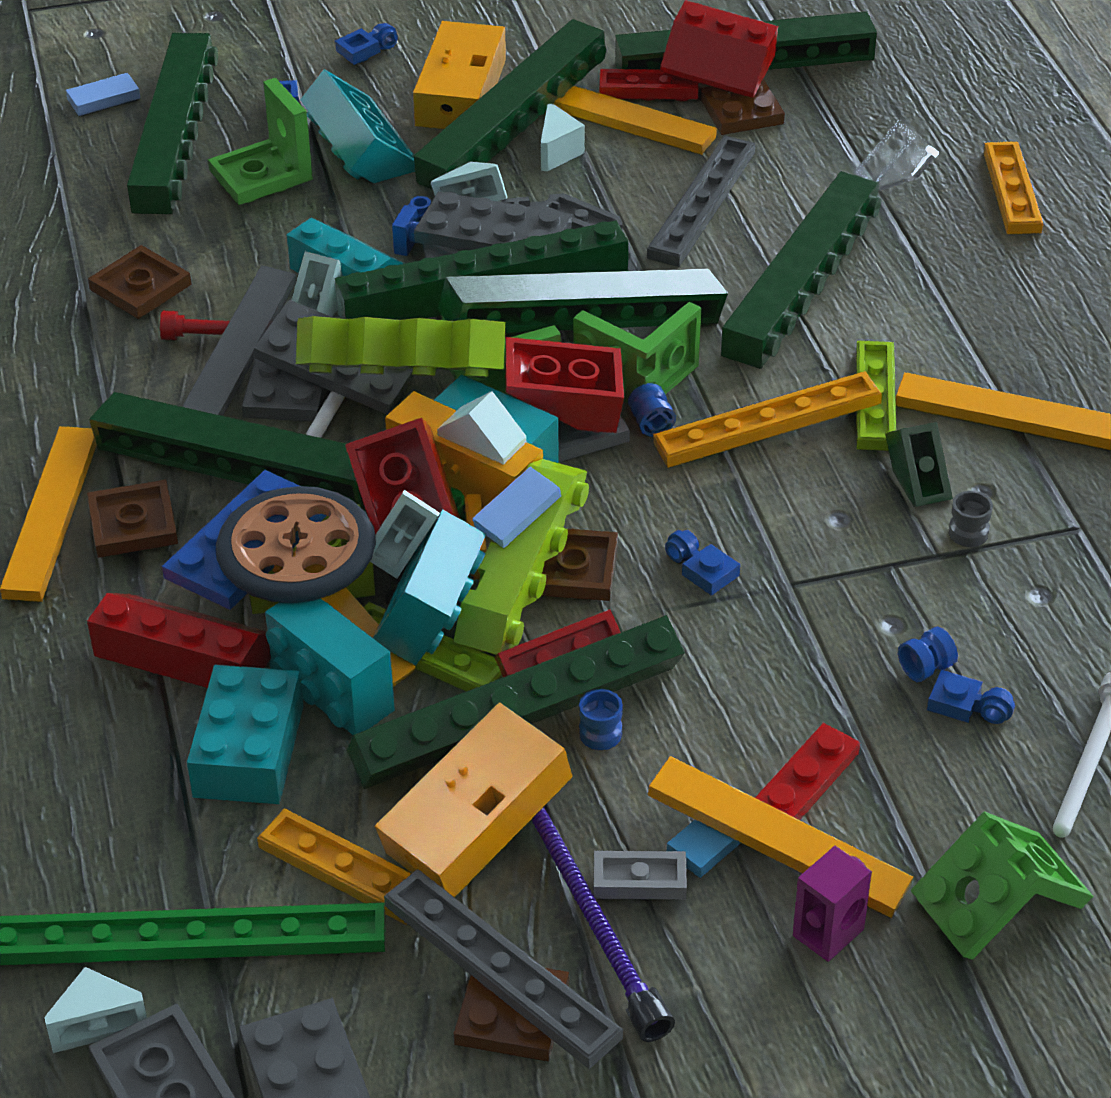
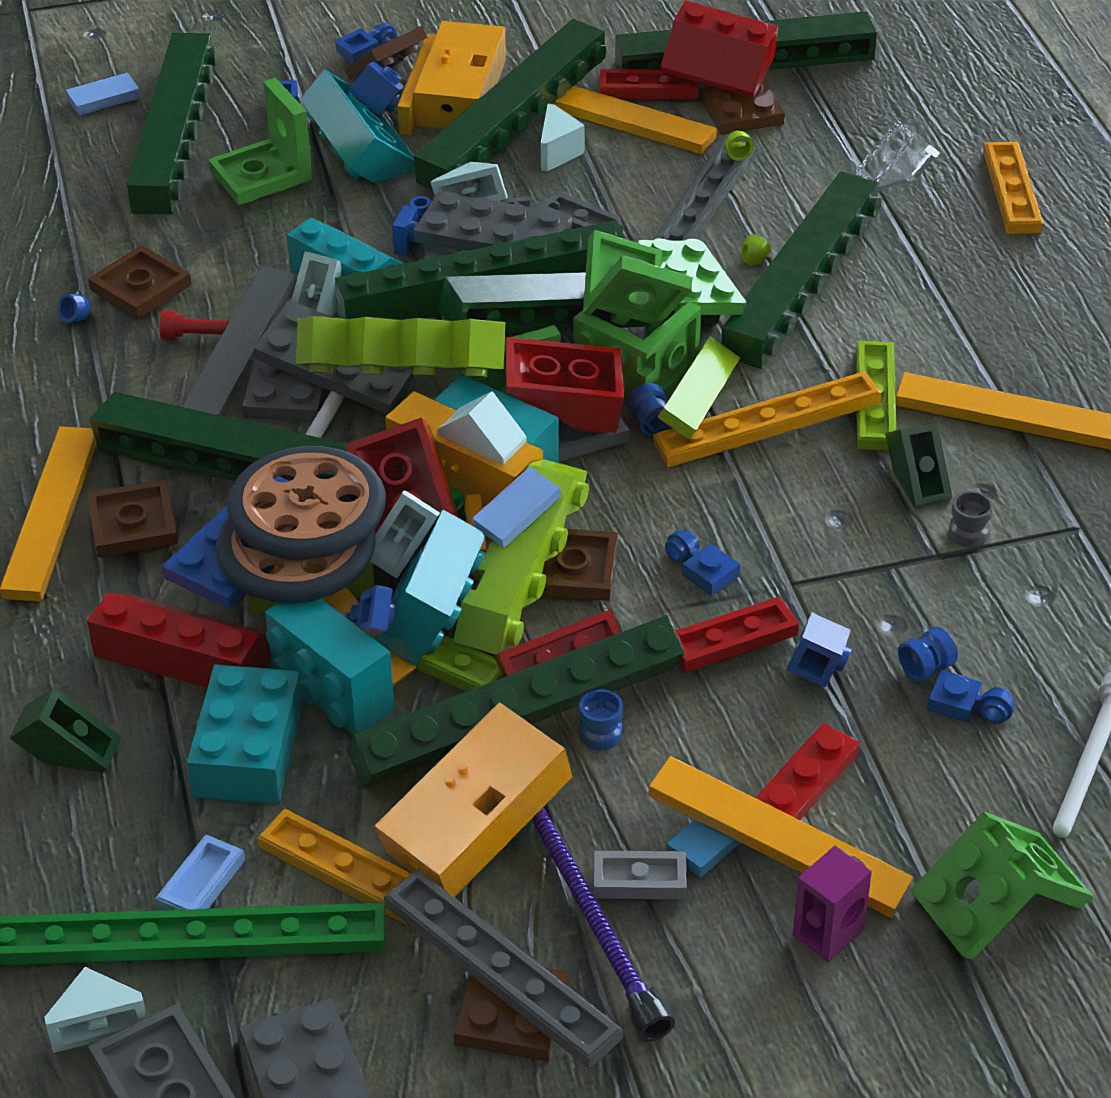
none -> dark green slope [10,687,121,773]
none -> blue hinge [58,294,90,323]
none -> light blue tile [155,834,245,910]
none -> wedge [227,446,386,560]
none -> reddish brown plate [344,26,428,80]
none -> blue plate [346,585,395,638]
none -> blue brick [348,61,405,116]
none -> light orange tile [397,34,436,135]
none -> bright green bracket [583,230,693,333]
none -> plate [637,238,747,315]
none -> tile [658,336,740,439]
none -> red plate [675,597,799,673]
none -> lime hinge [725,130,754,161]
none -> lime hinge [740,234,771,266]
none -> blue brick [786,613,852,688]

